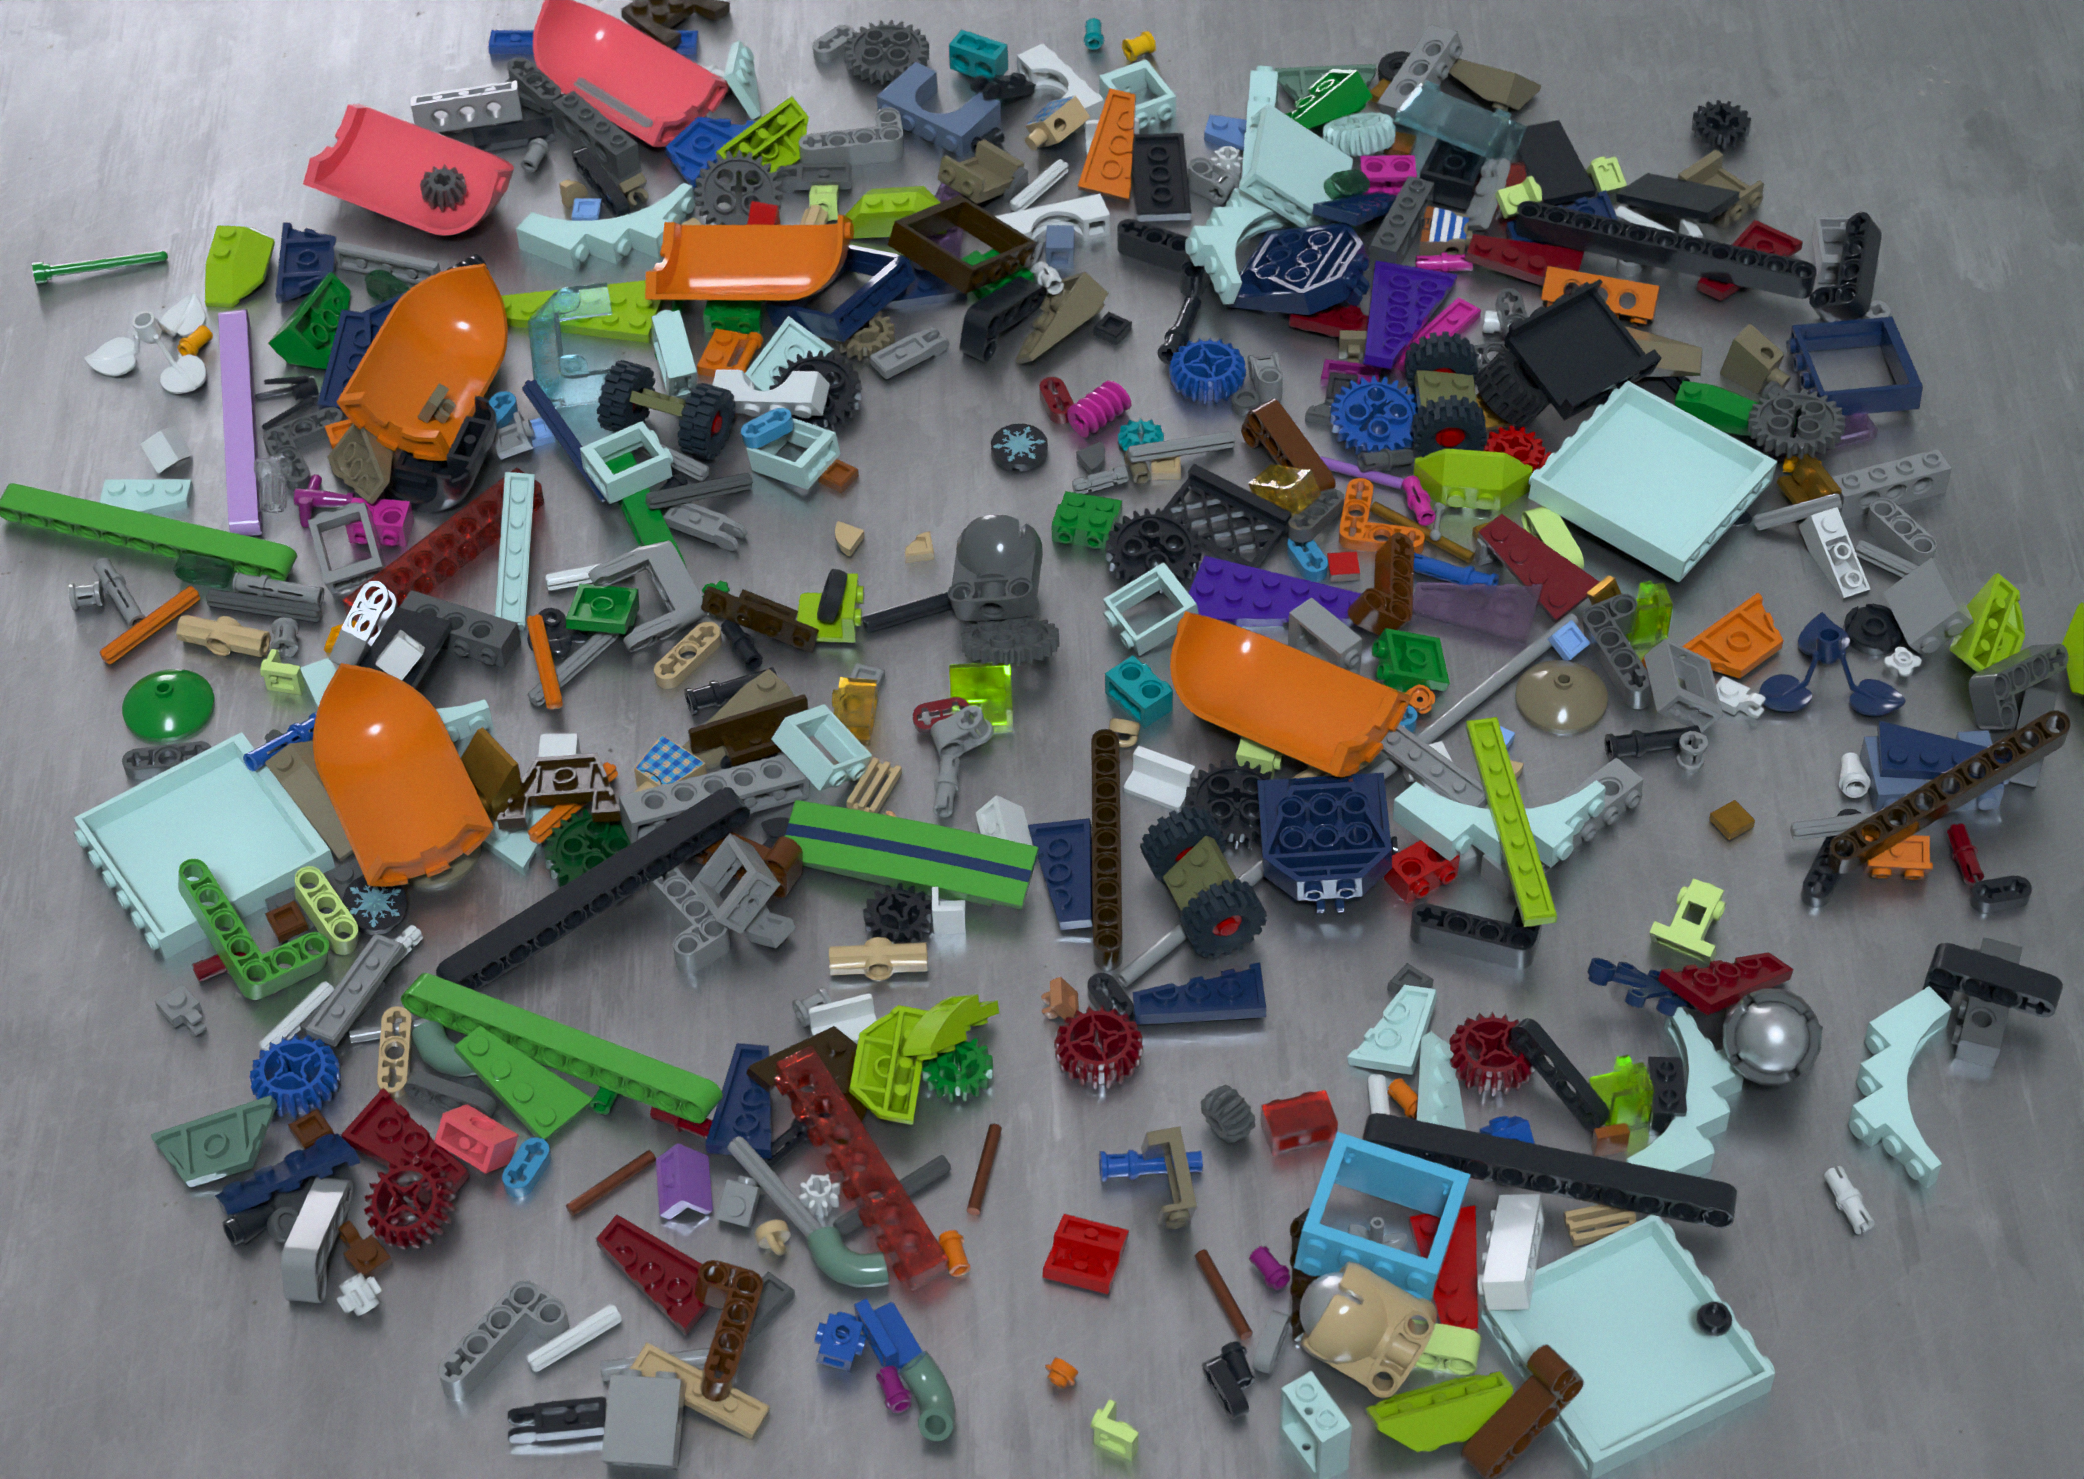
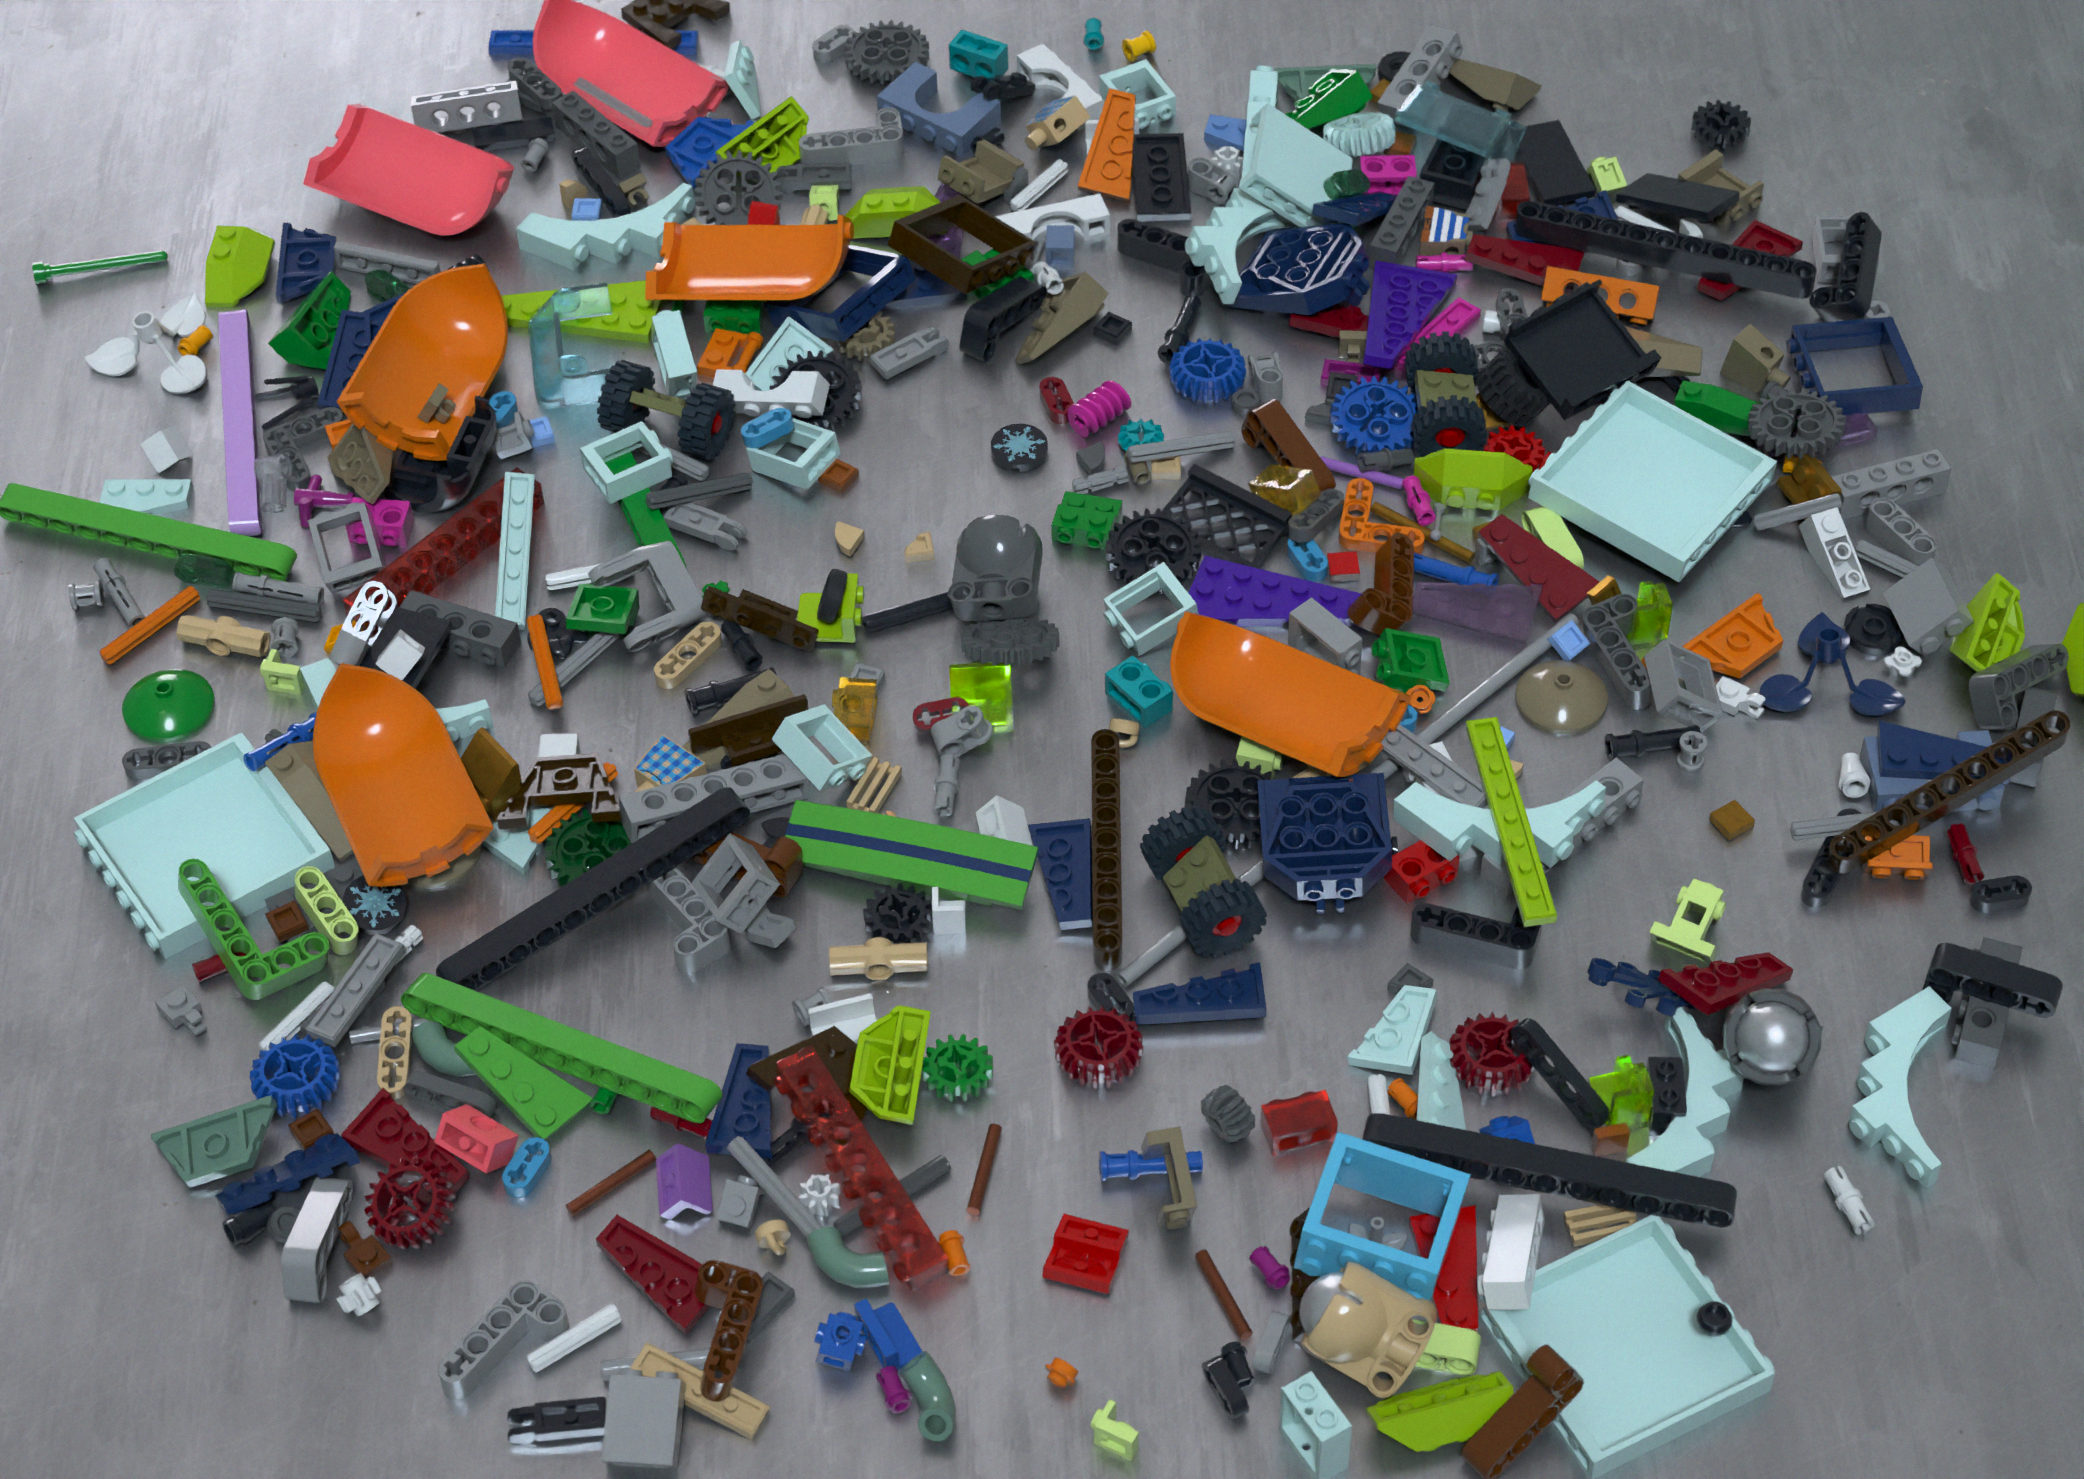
dark grey gear [420,164,467,212] -> none
dark blue axle [522,380,608,502] -> none
lime slope [903,994,1000,1060] -> none
nougat tile [1041,977,1079,1020] -> none
white panel [1123,746,1195,811] -> none
yellowish green bracket [1495,176,1542,219] -> none

